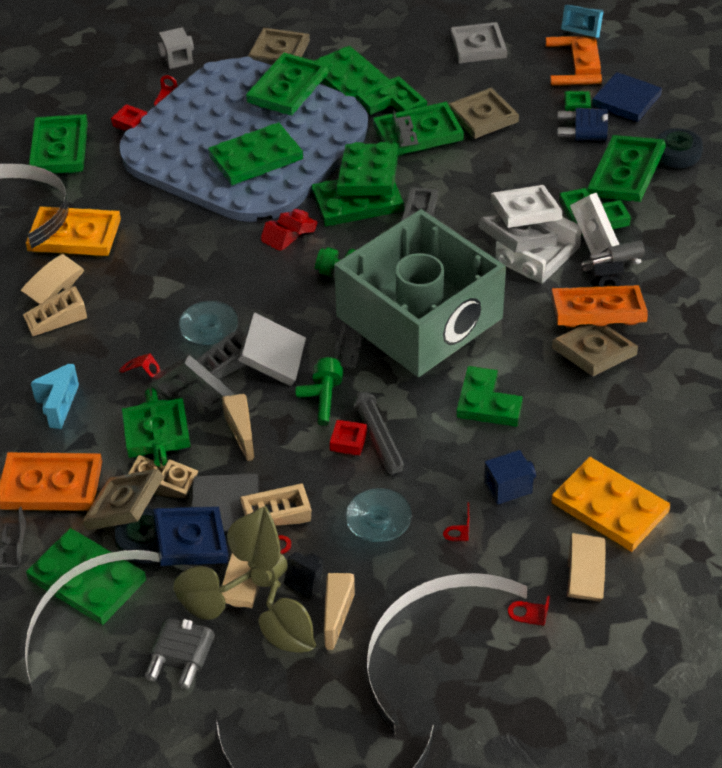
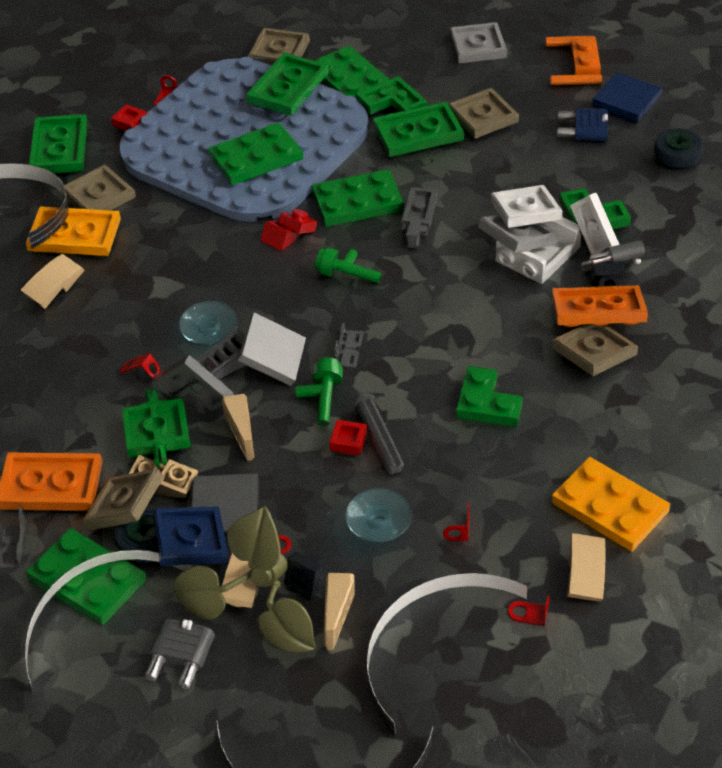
tan slope [23,286,87,337] -> none
medium azure slope [31,364,79,429] -> none
light grey brick [157,27,194,69] -> none
tan slope [240,483,312,526] -> none
sand green brick [334,209,506,378] -> none
green plate [337,142,399,196] -> none
dark grey piece [392,110,419,147] -> none
dark blue brick [484,450,536,505] -> none
medium azure slope [561,5,603,38] -> none
green tile [564,91,591,111] -> none
green plate [587,135,666,202] -> none
none -> dark tan tile [62,165,136,210]

